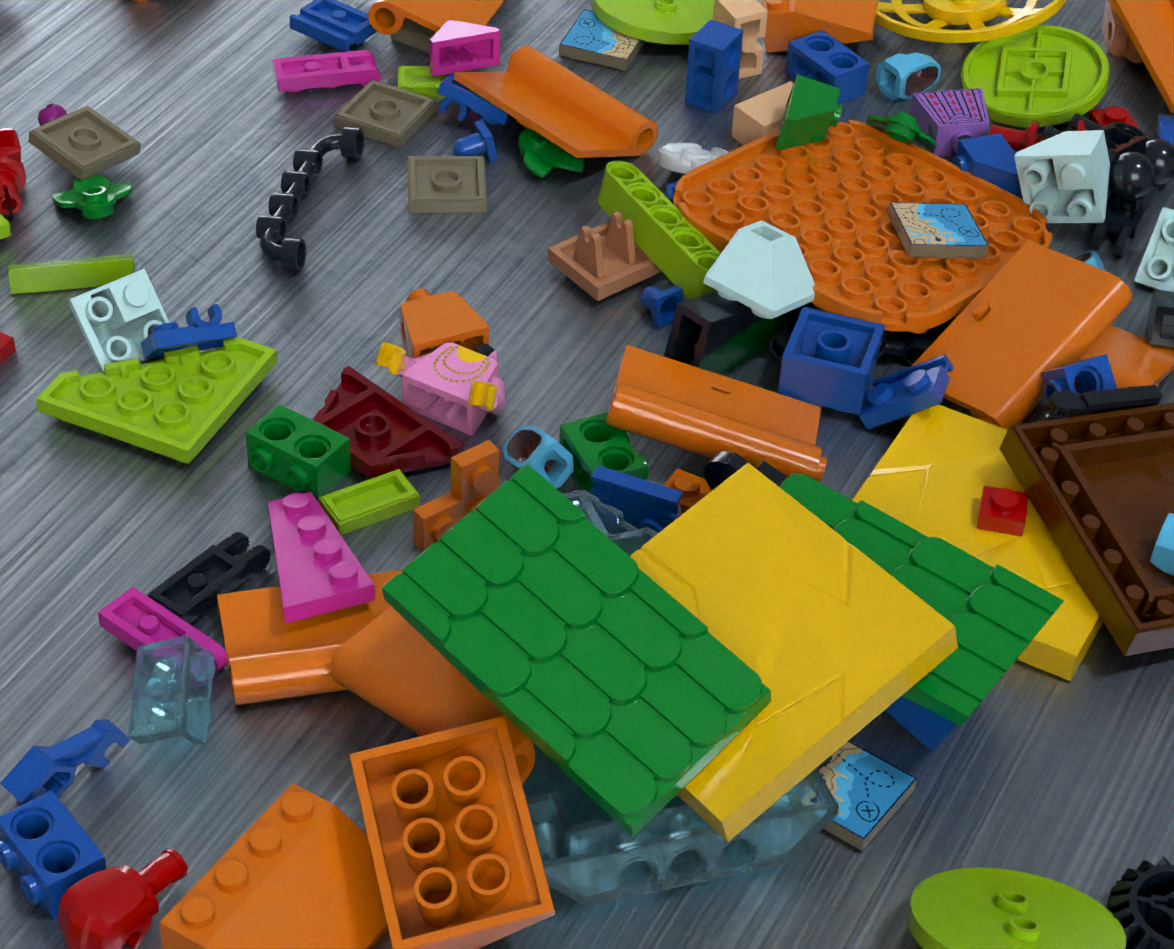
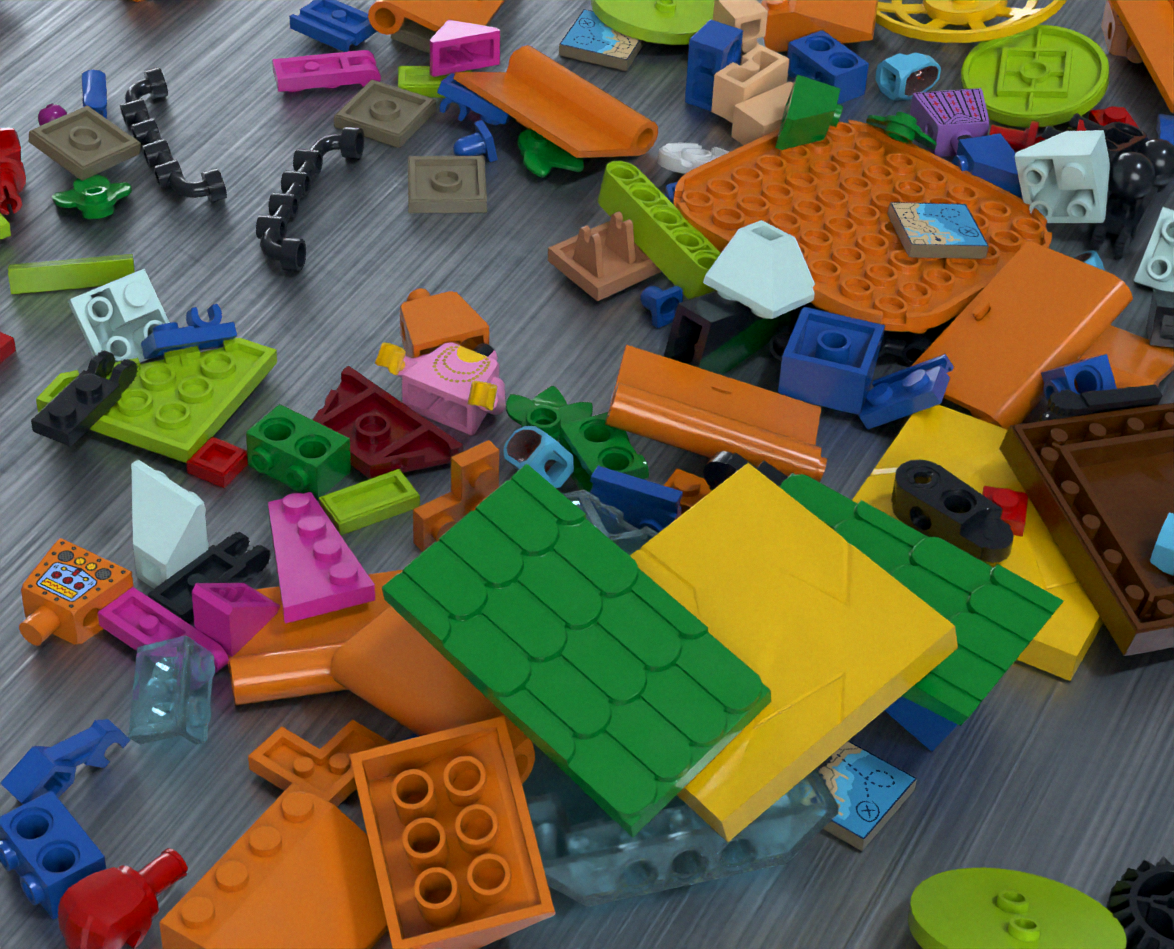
none -> orange torso [19,538,134,646]
none -> black hinge [31,350,138,446]
none -> blue bar [82,69,107,119]
none -> black bar [120,67,227,203]
none -> light aqua slope [131,460,209,589]
none -> red tile [186,437,248,489]
none -> dark pink slope [192,583,280,657]
none -> orange plate [248,719,391,807]
none -> green plate [506,386,593,441]
none -> light nougat brick [711,45,789,123]
none -> black piece [891,459,1014,563]

